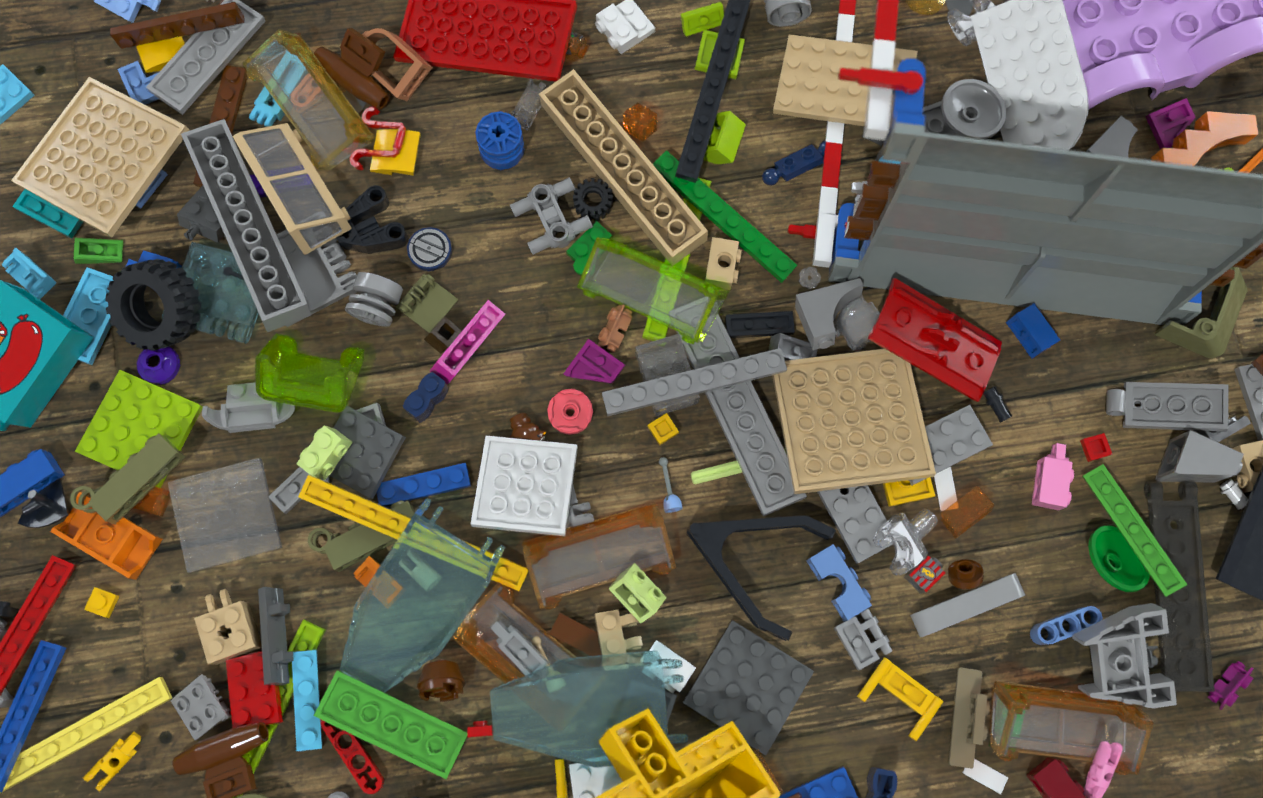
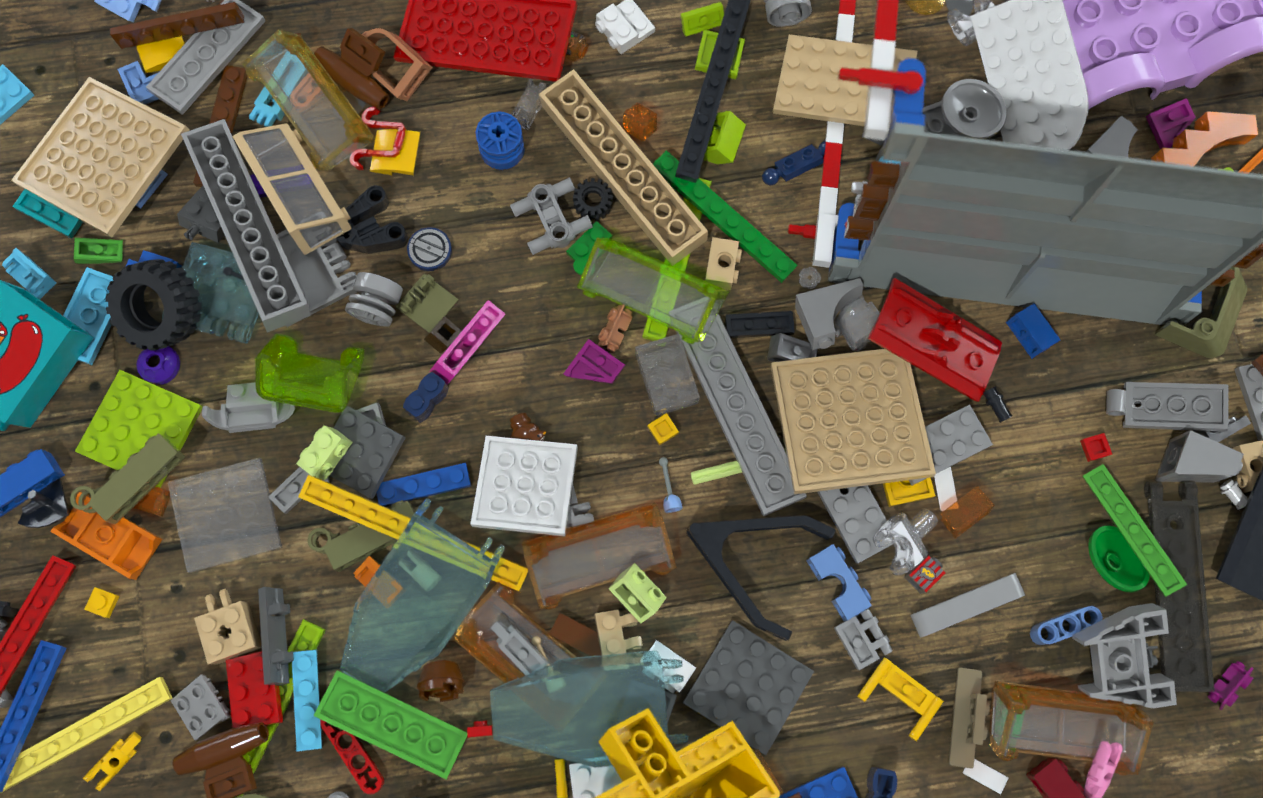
coral plate [547,389,593,435] -> none
light grey plate [602,348,787,416] -> none
reddish brown plate [948,559,984,589] -> none
bright pink hinge [1032,443,1074,510] -> none

